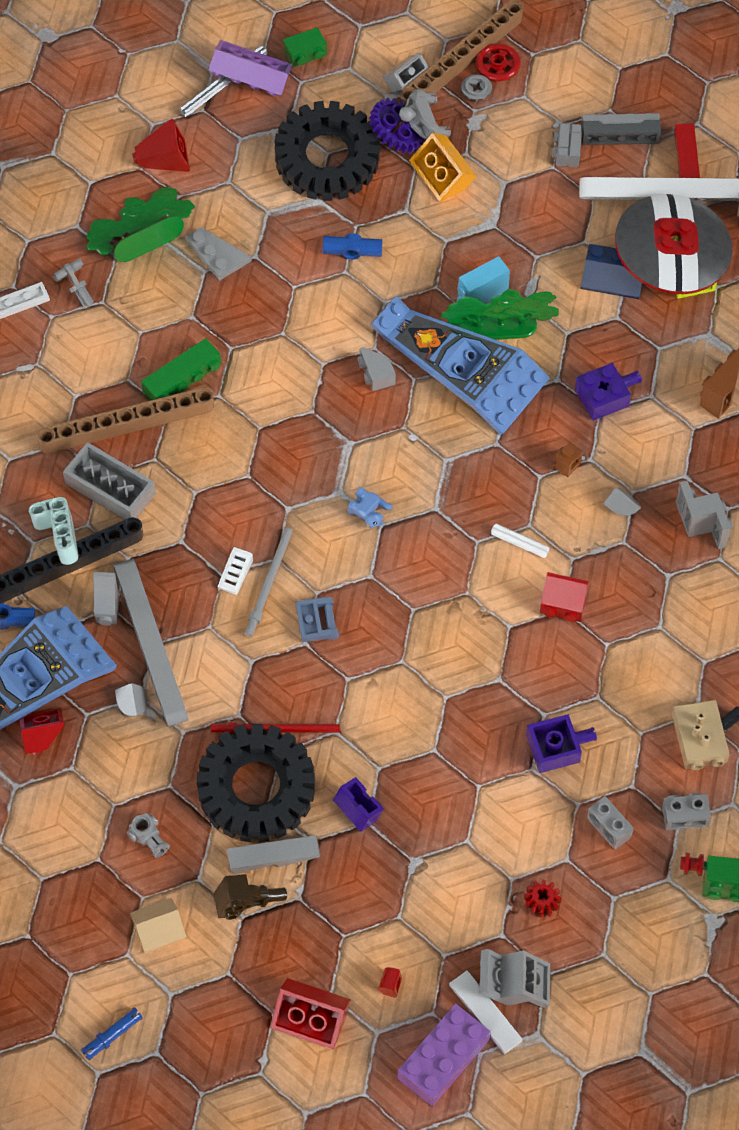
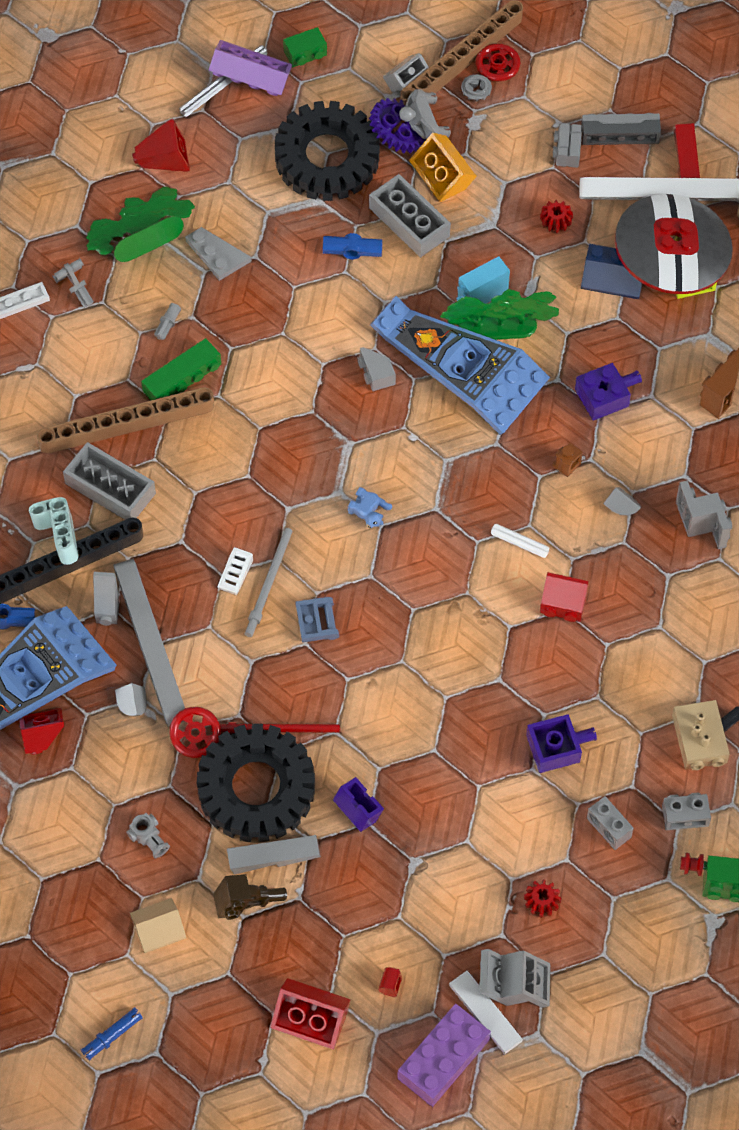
none -> light grey axle [154,303,181,340]
none -> red plate [169,706,221,758]
none -> light grey brick [369,174,451,258]
none -> red gear [540,200,573,233]

